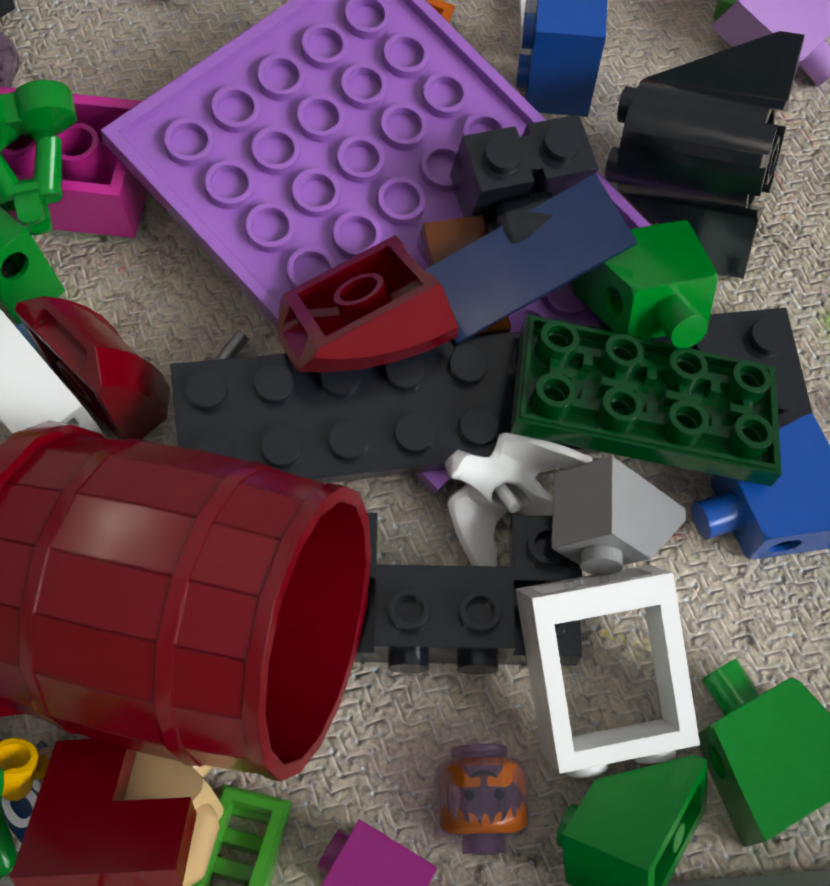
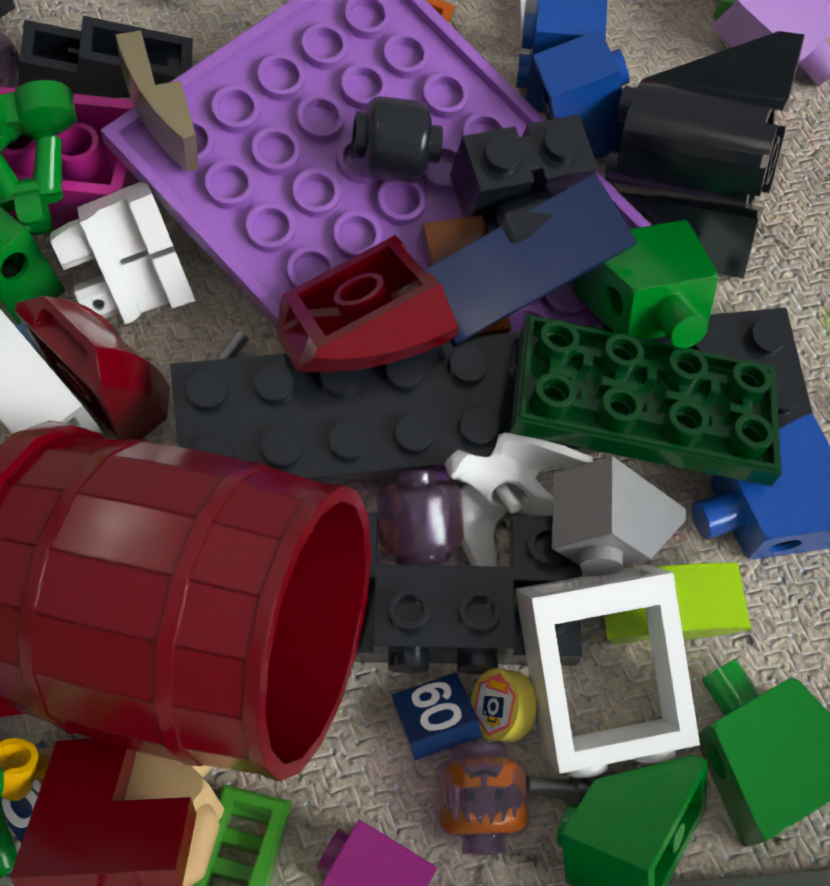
none -> black slope [18,16,193,98]
none -> white hips [50,182,195,324]
none -> dark tan slope [115,31,199,172]
none -> black head [351,96,443,183]
none -> clear purple head [376,467,464,565]
none -> dark blue tile [392,672,482,761]
none -> tile [471,668,537,742]
none -> flat silver hand [525,771,618,806]
none -> blue brick [533,29,630,159]
none -> lime slope [604,562,752,645]

